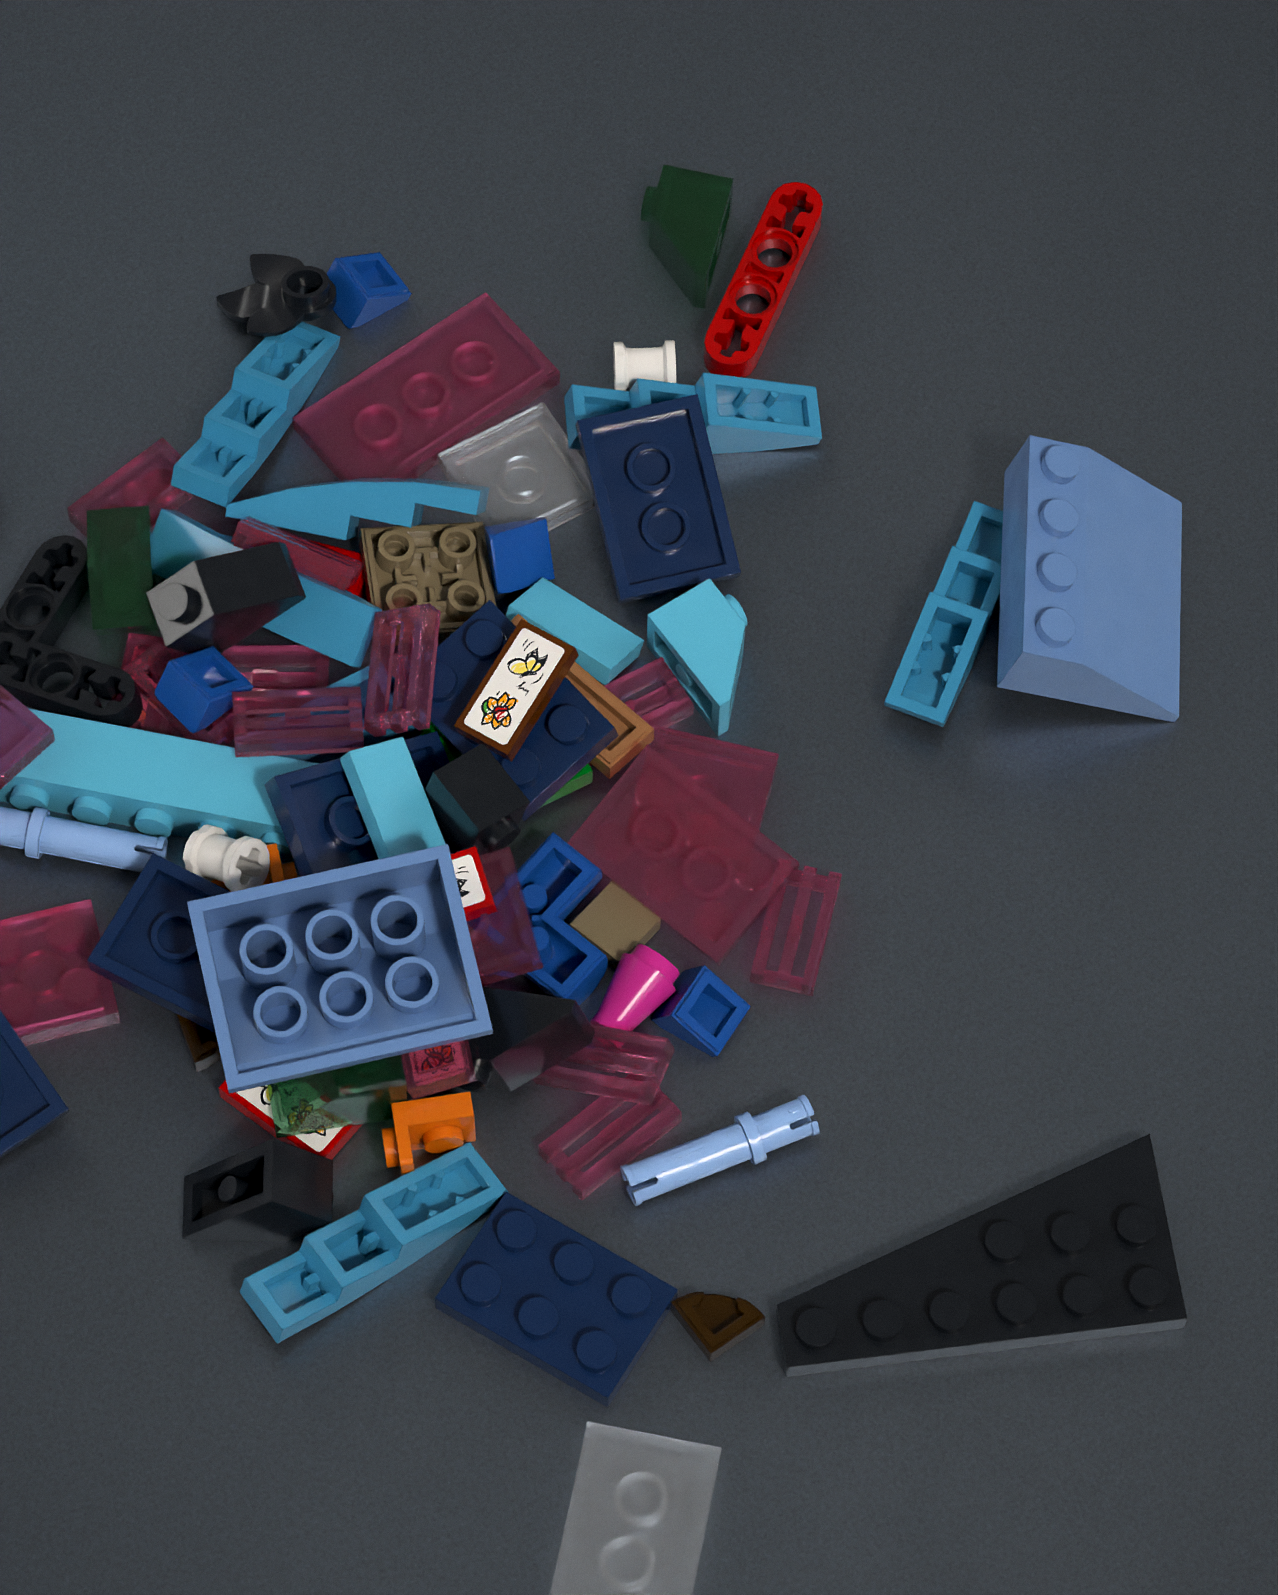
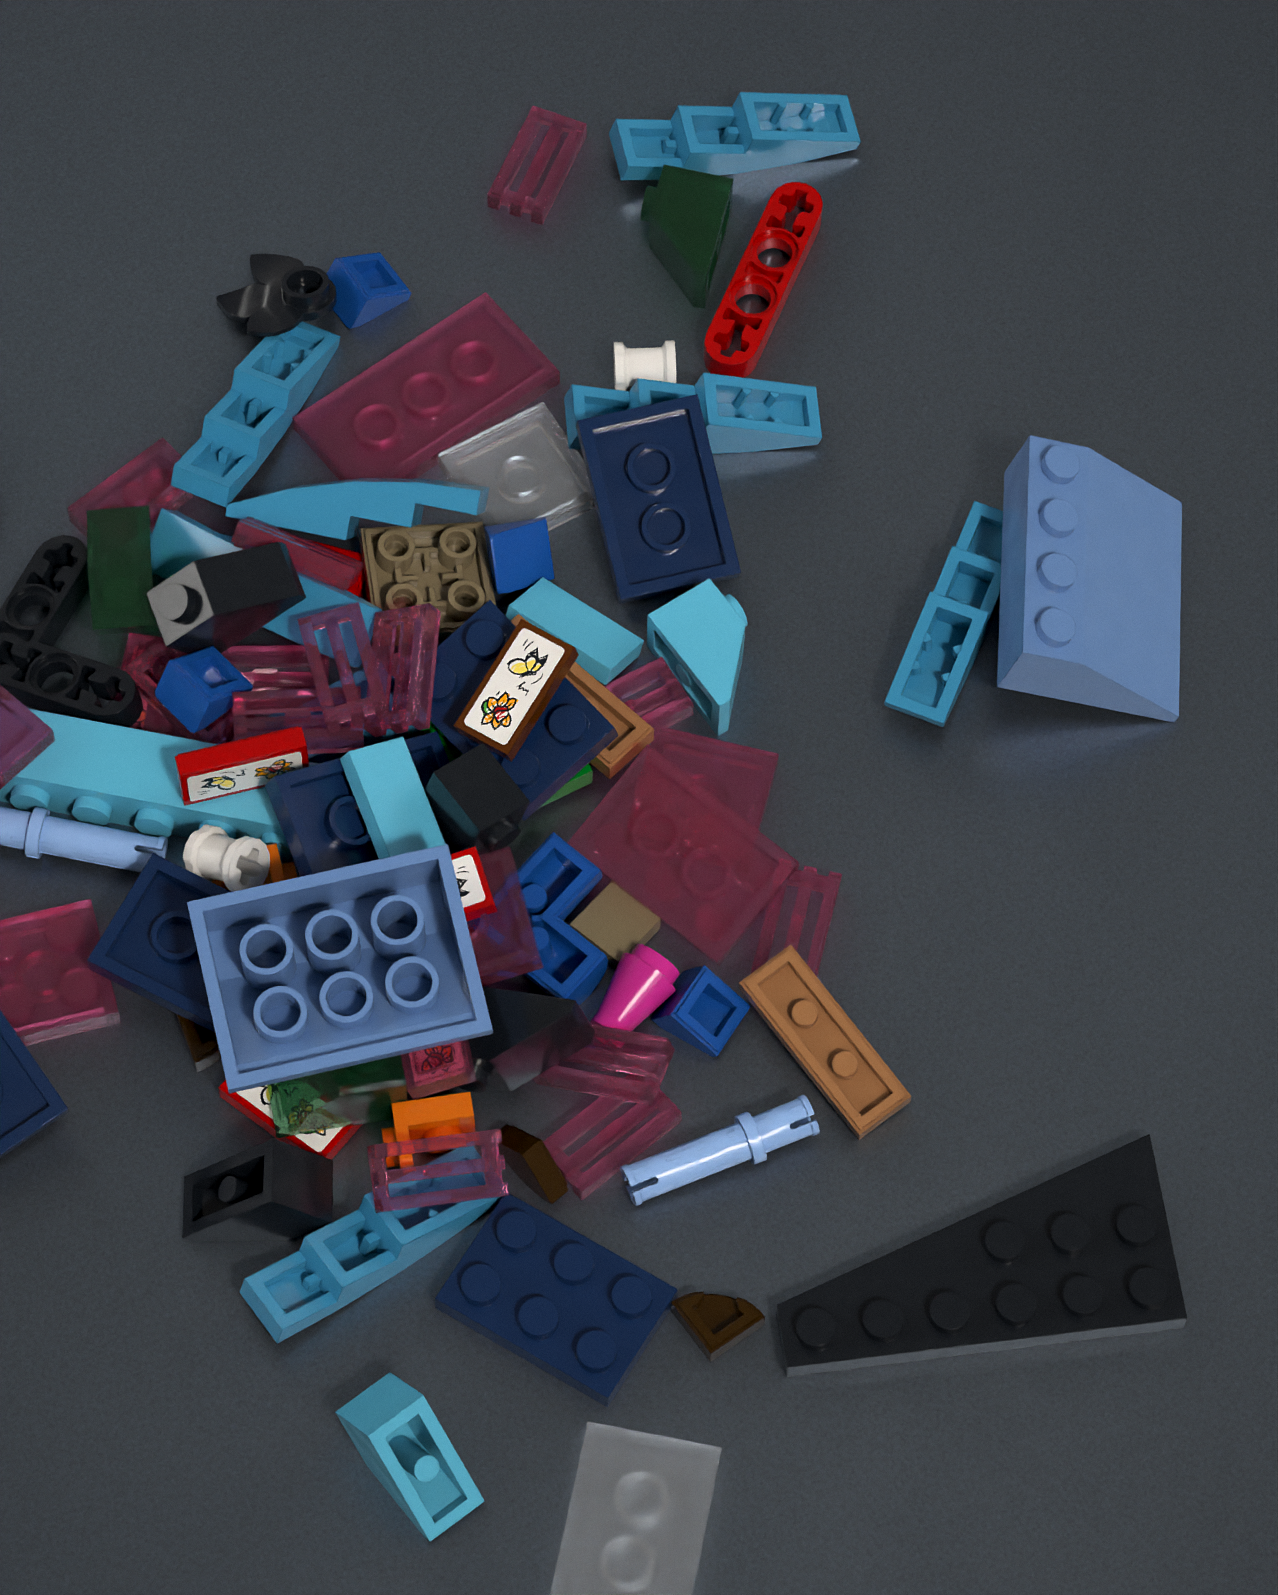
none -> tile [175,726,309,806]
none -> clear pink tile [297,602,391,734]
none -> medium azure slope [335,1372,484,1542]
none -> clear pink tile [367,1129,509,1213]
none -> clear pink tile [487,106,587,225]
none -> dark brown tile [489,1124,569,1204]
none -> dark azure slope [609,92,861,181]
none -> medium nougat tile [739,945,912,1140]

